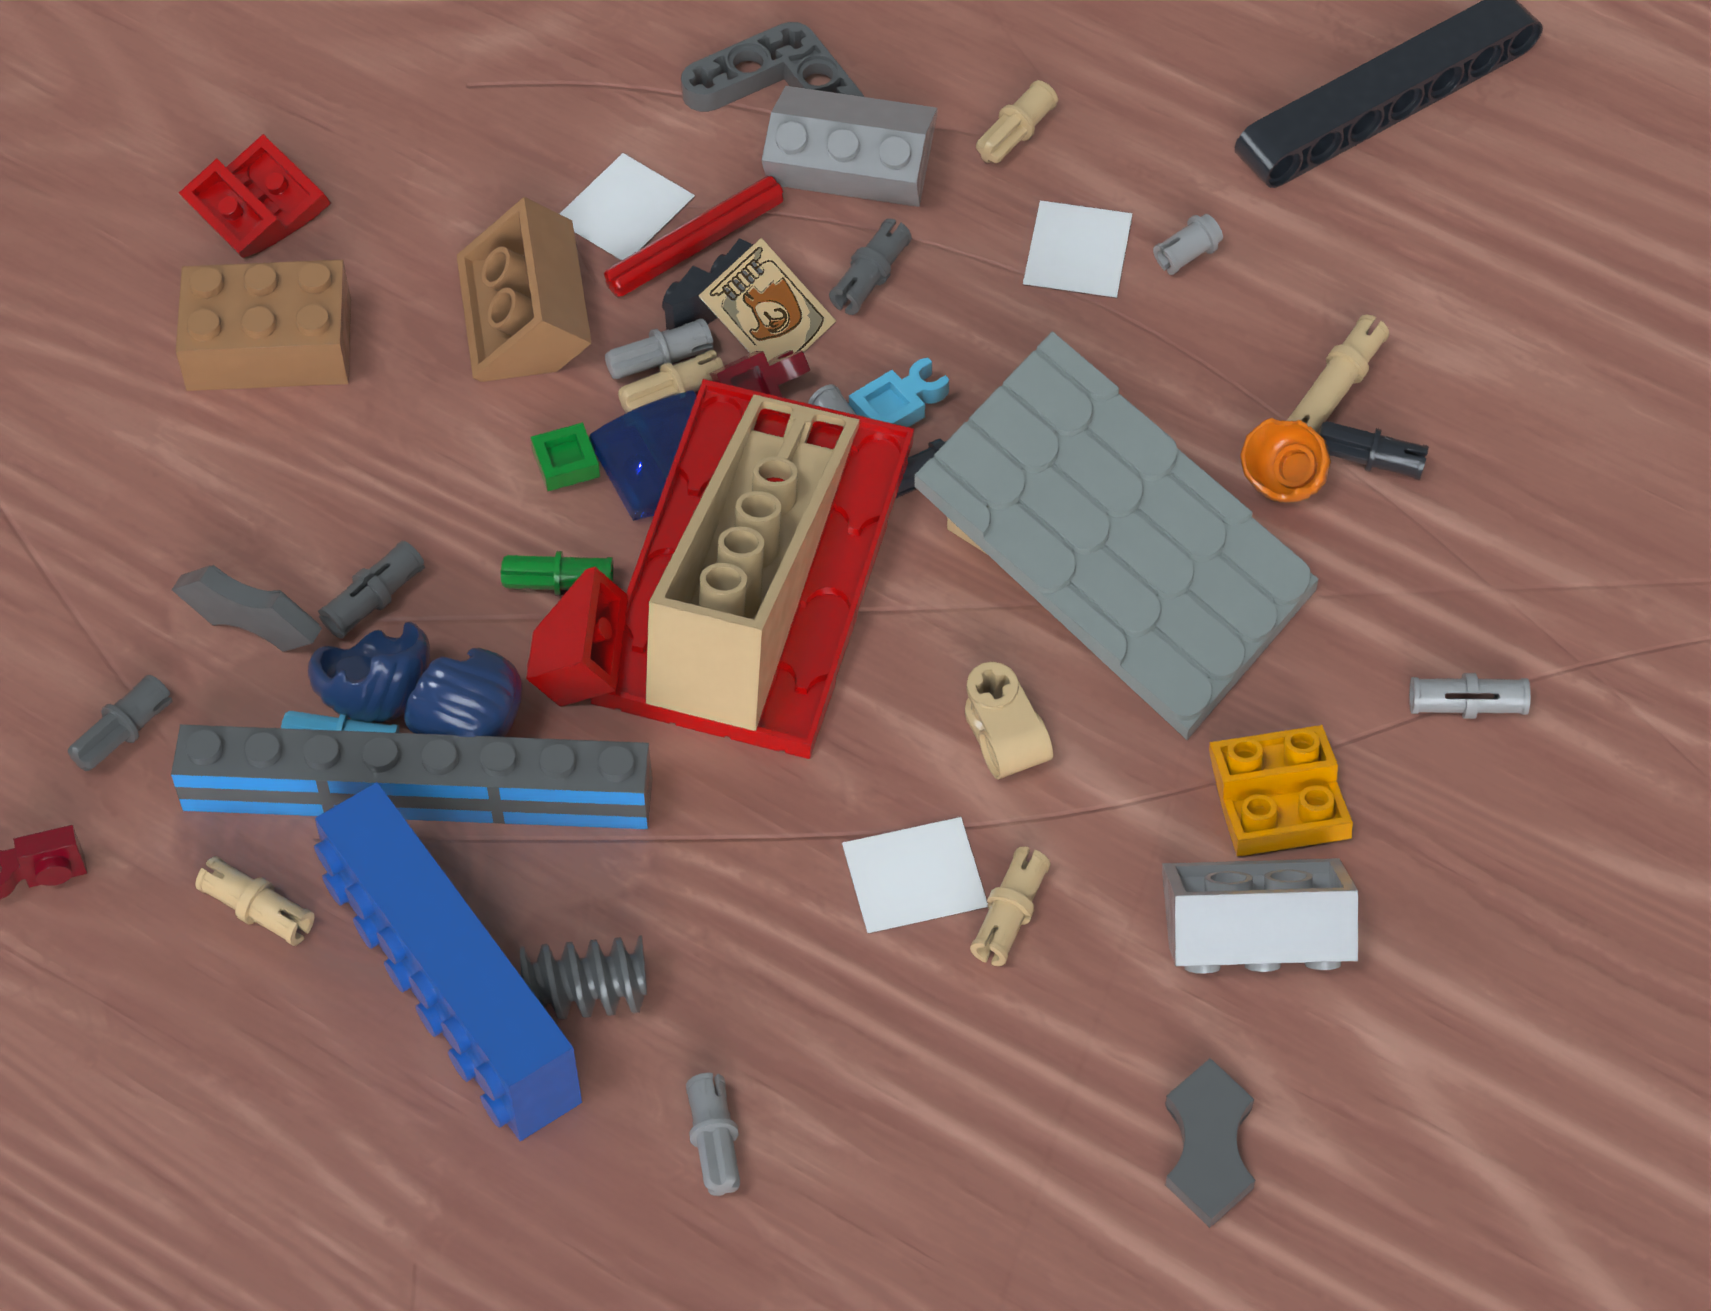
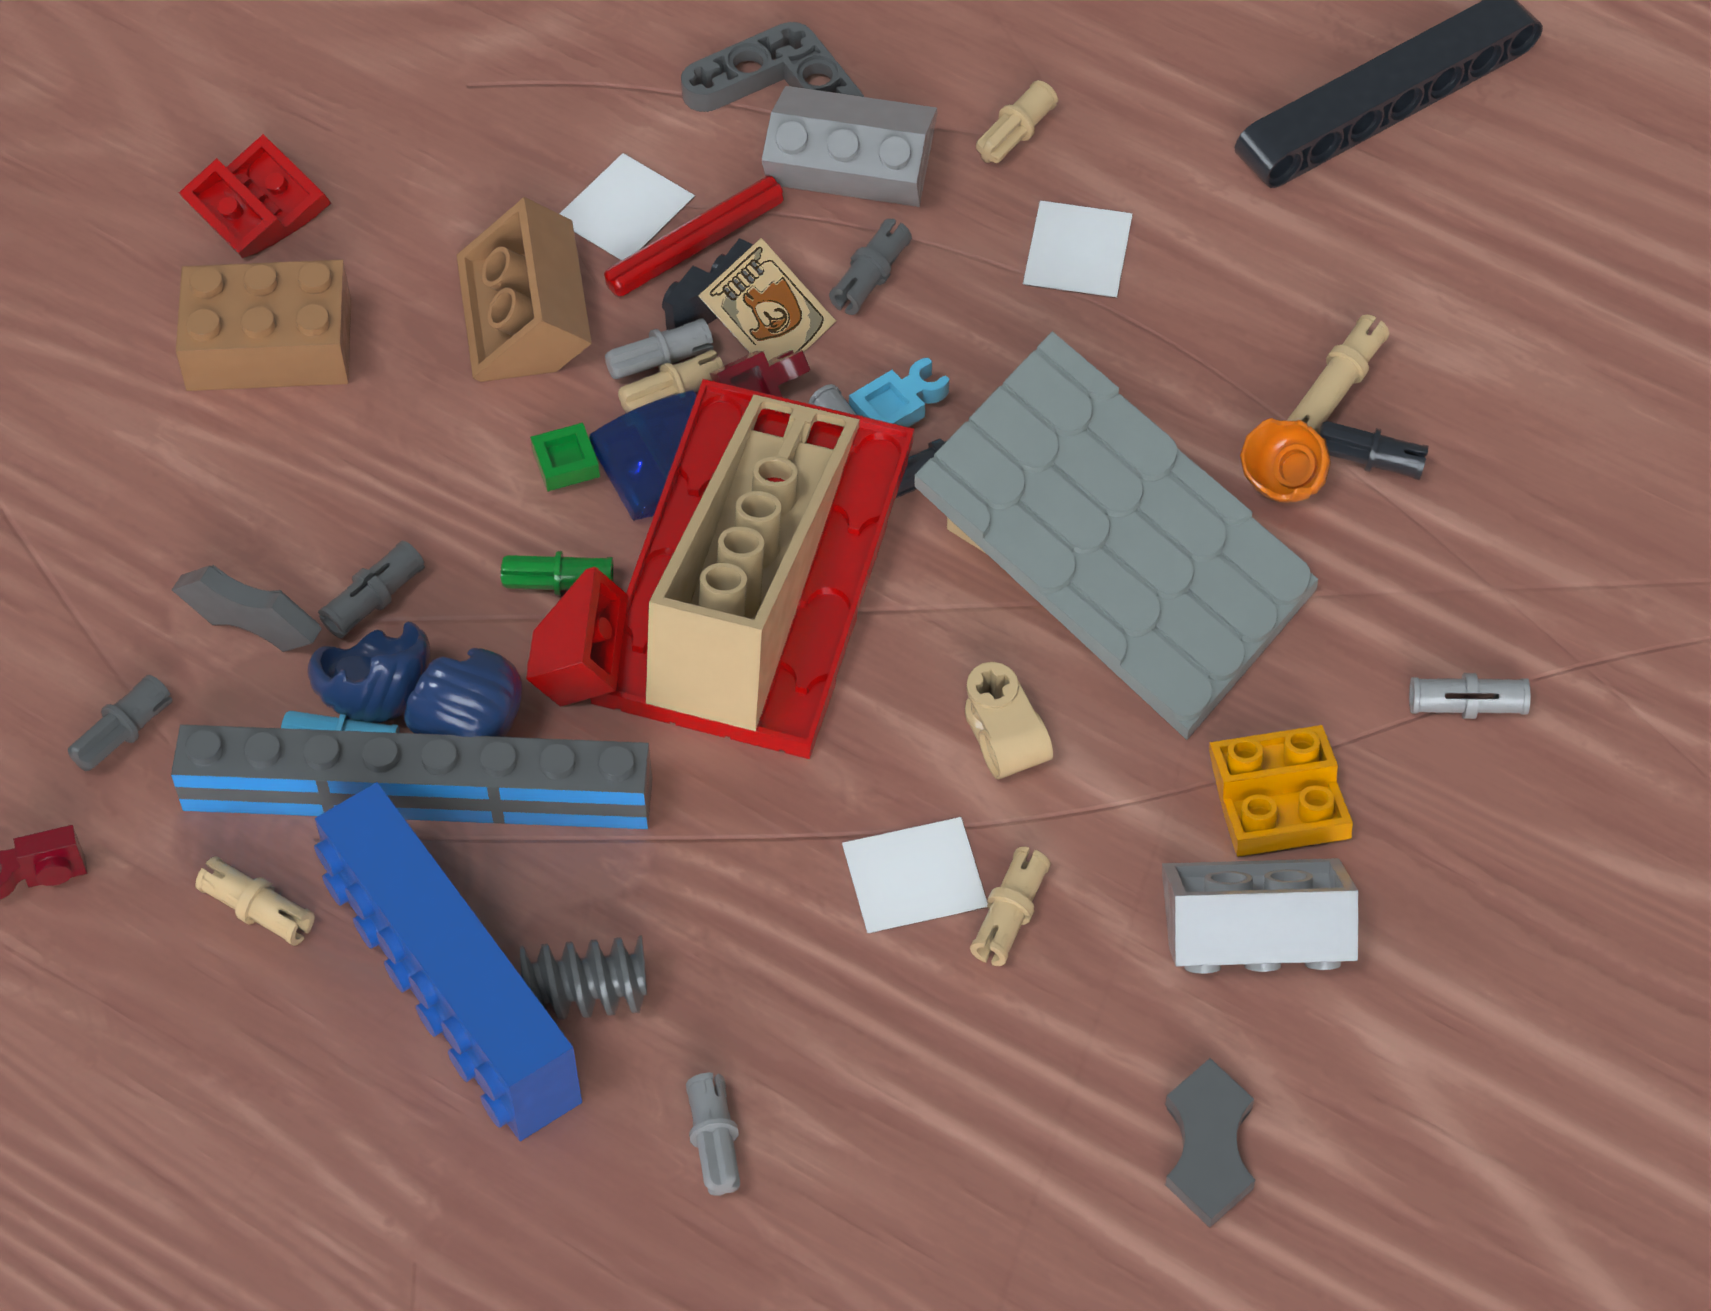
light grey pin [1153,214,1223,275] -> none

